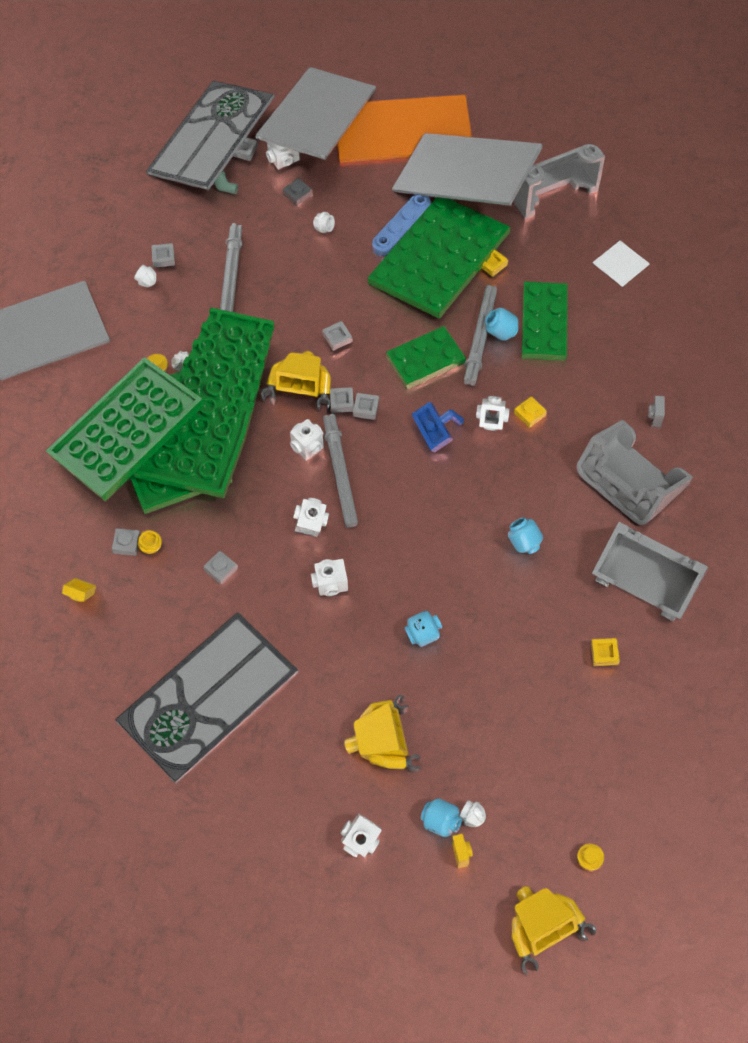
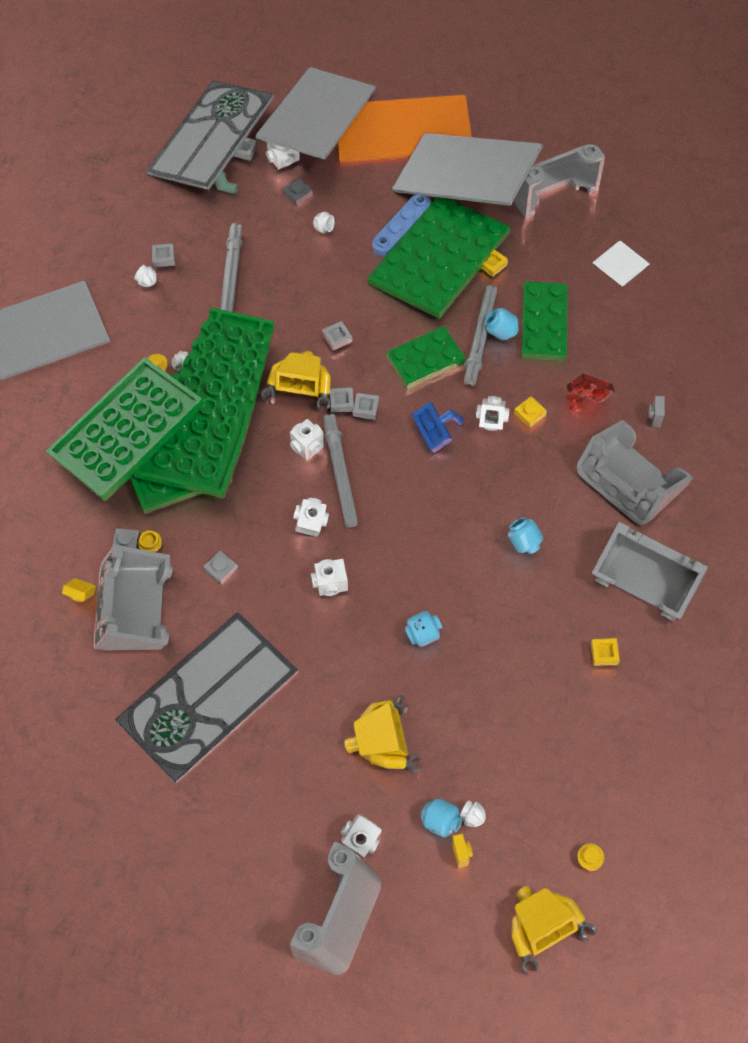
none -> light grey windscreen [94,545,173,651]
none -> light grey windscreen [290,841,381,975]
none -> clear red plate [566,373,615,411]

